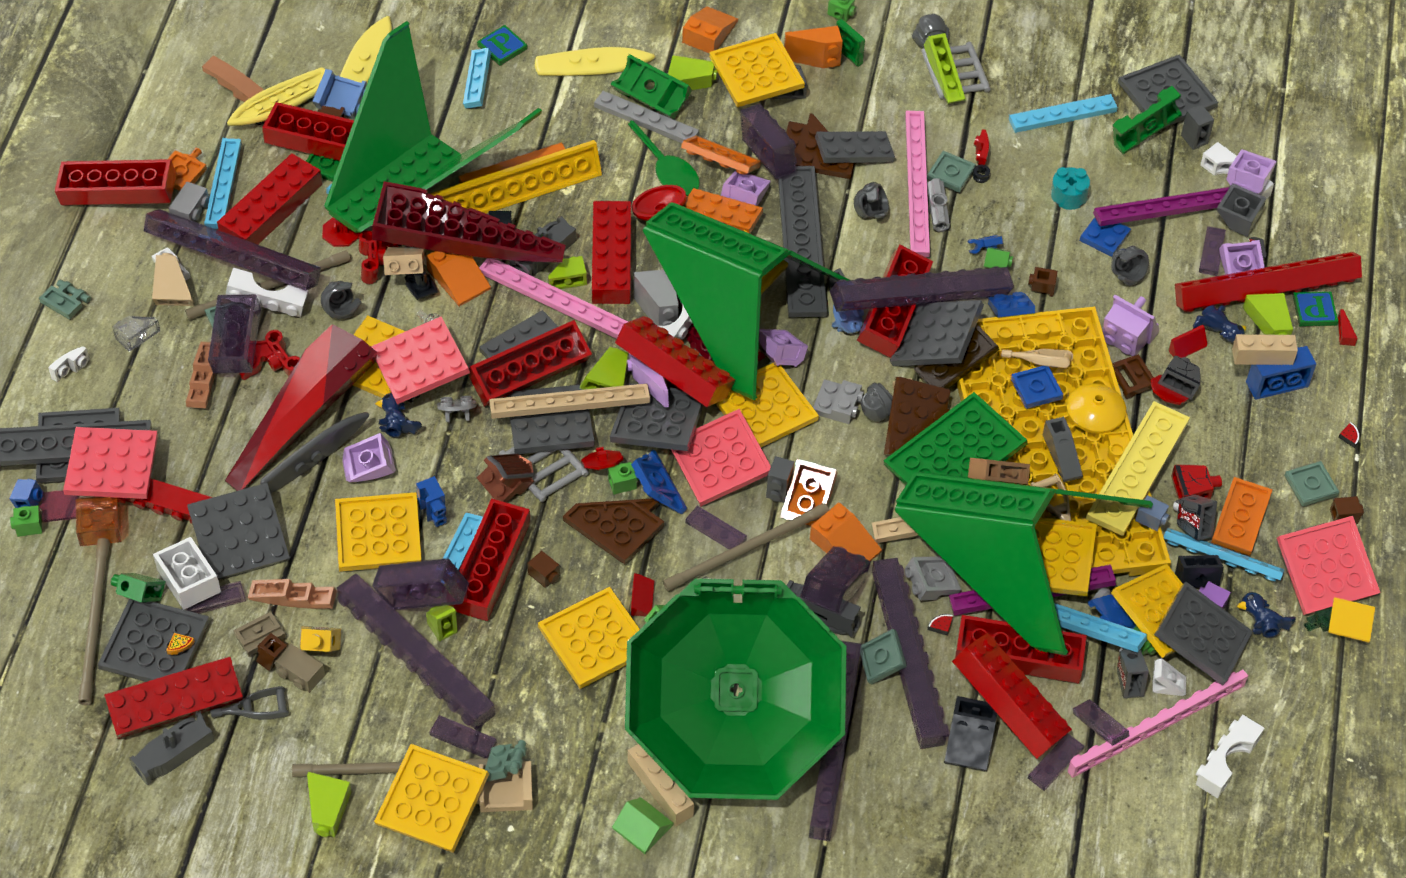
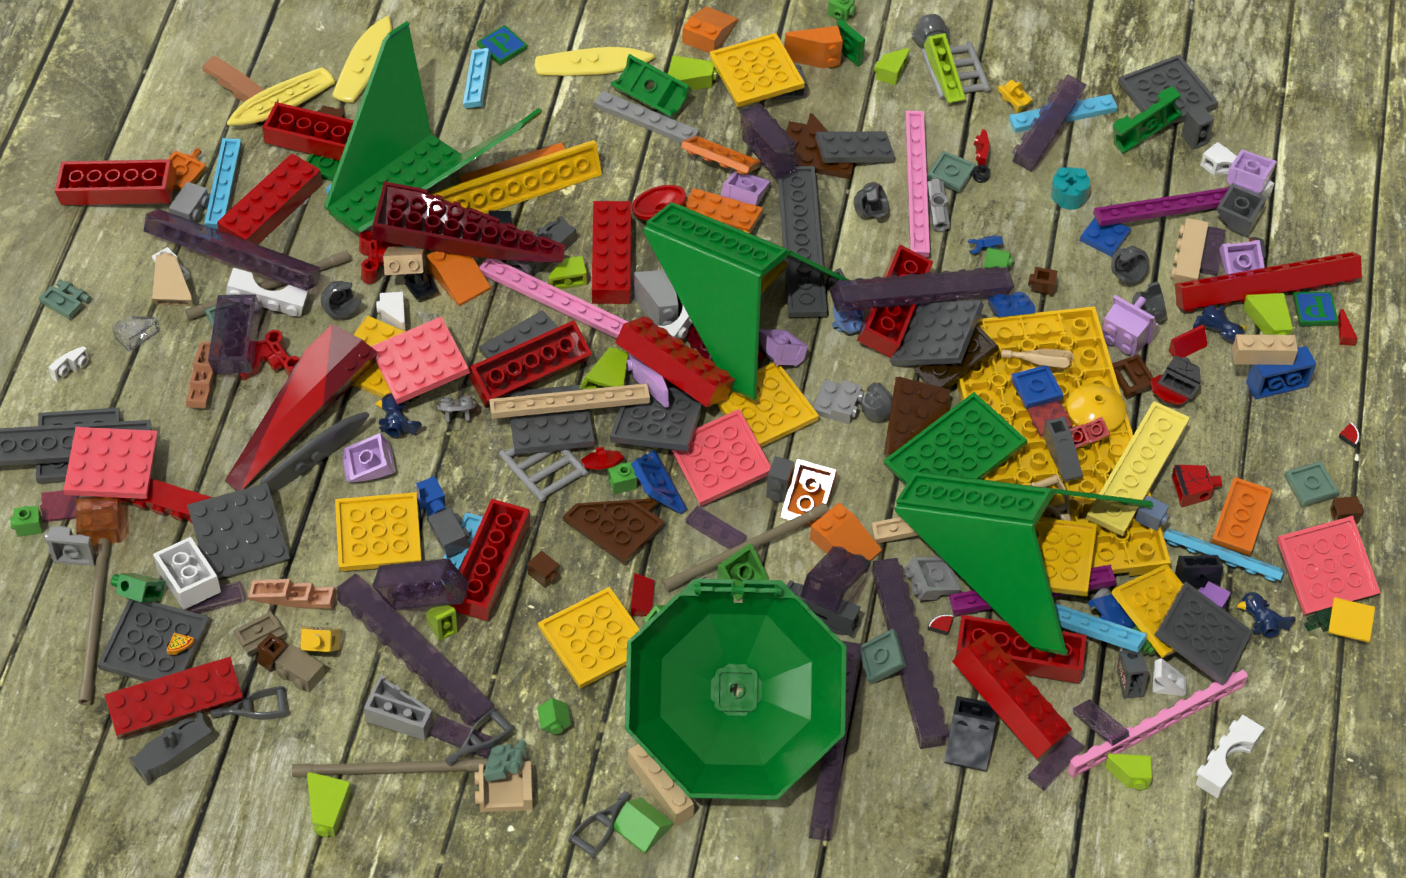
blue brick [9,479,44,508] -> none
medium blue panel [313,69,367,120] -> none
red piece [322,217,361,247] -> none
yellow plate [374,744,489,853] -> none
copper piece [476,454,535,503] -> none
green piece [628,120,699,196] -> none
medium nougat slope [968,458,1030,484] -> none
dark grey torso [1173,495,1217,541] -> none
none -> light grey plate [45,526,96,566]
none -> light grey wedge [364,674,433,741]
none -> white slope [376,292,406,331]
none -> dark grey brick [427,507,470,558]
none -> dark grey piece [445,708,515,766]
none -> bright green brick [537,698,571,735]
none -> dark grey piece [568,791,631,858]
none -> bright green slope [717,543,769,600]
none -> lime slope [874,48,910,86]
none -> yellow hips [998,79,1033,113]
none -> clear purple brick [1012,74,1087,172]
none -> clear pink piece [1028,401,1073,436]
none -> red slope [1070,417,1111,449]
none -> lime slope [1105,753,1152,790]
none -> dark grey helmet [1132,282,1167,322]
none -> tan brick [1170,218,1208,287]

